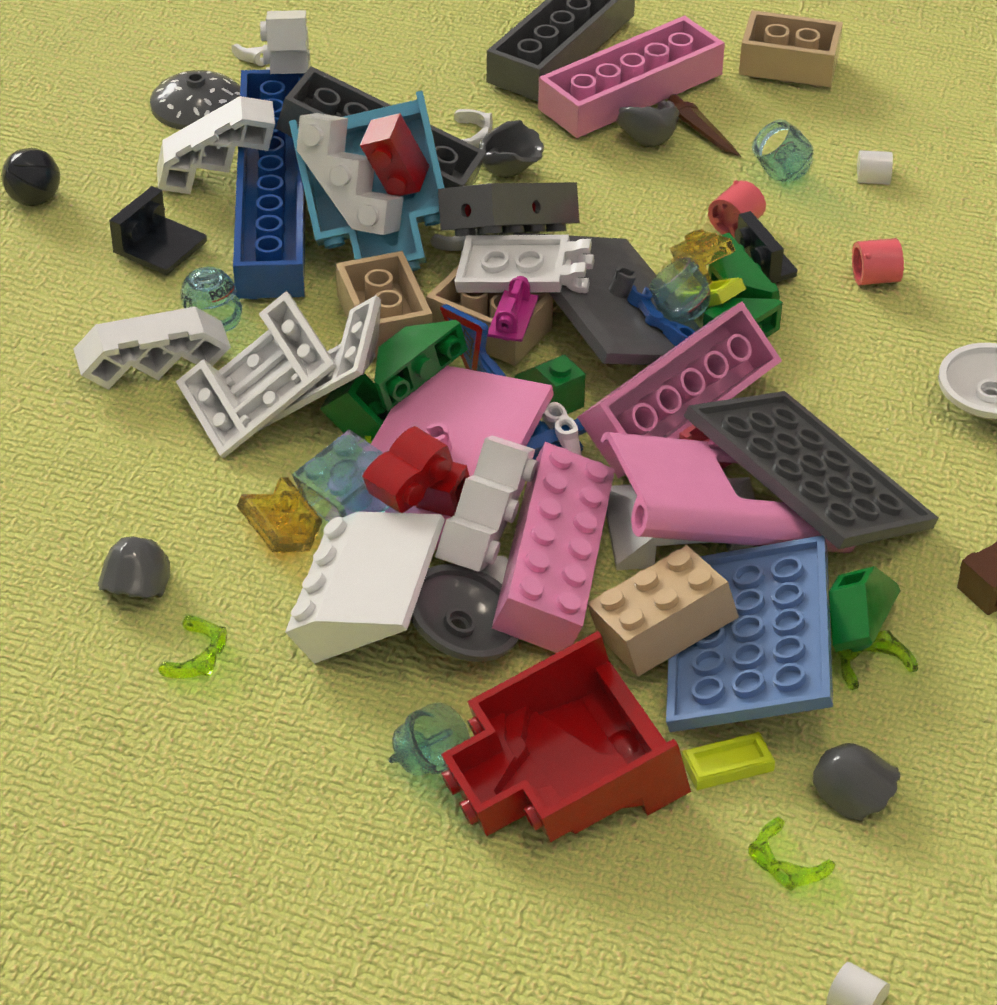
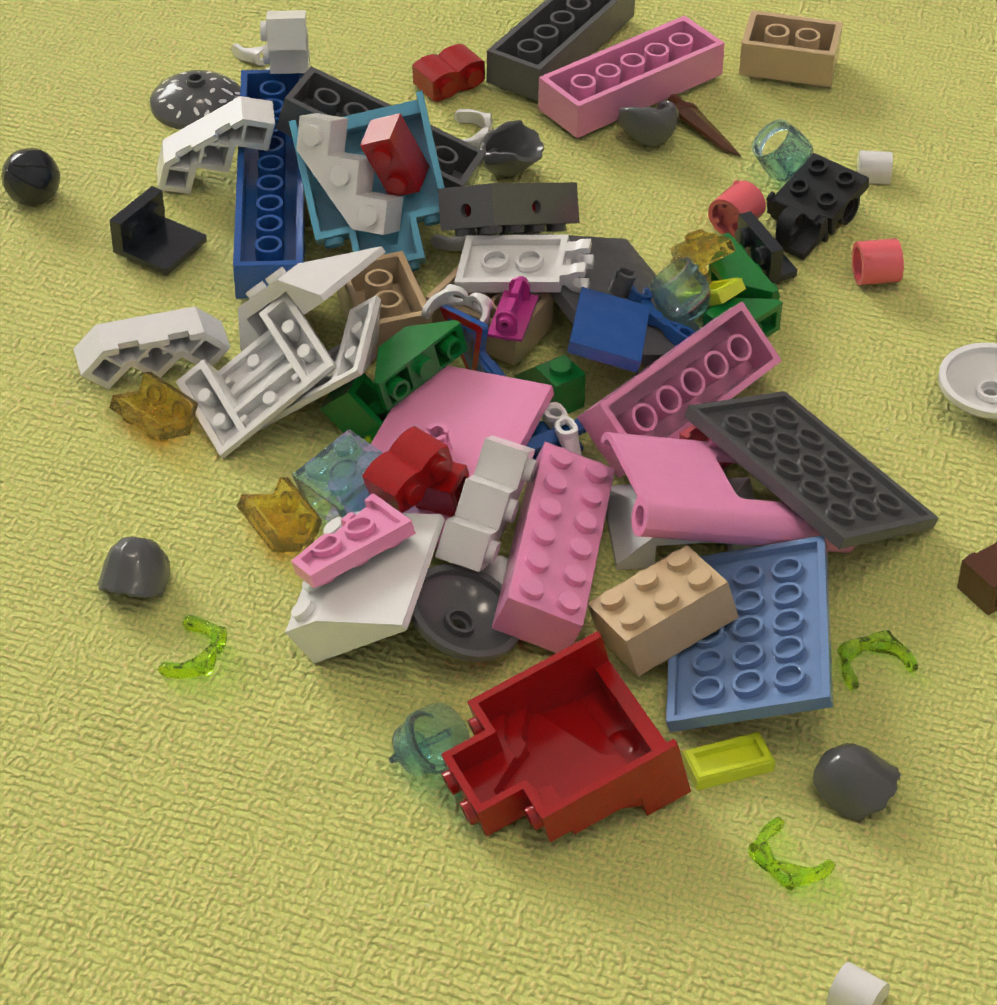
clear light blue helmet [180,266,242,332] -> none
green slope [829,566,901,652] -> none
none -> clear yellow bracket [109,372,198,442]
none -> white slope [238,246,385,352]
none -> bright pink wing [291,493,416,589]
none -> red brick [412,44,485,101]
none -> white cap [421,284,493,325]
none -> blue tile [567,287,650,372]
none -> black plate [766,153,869,260]

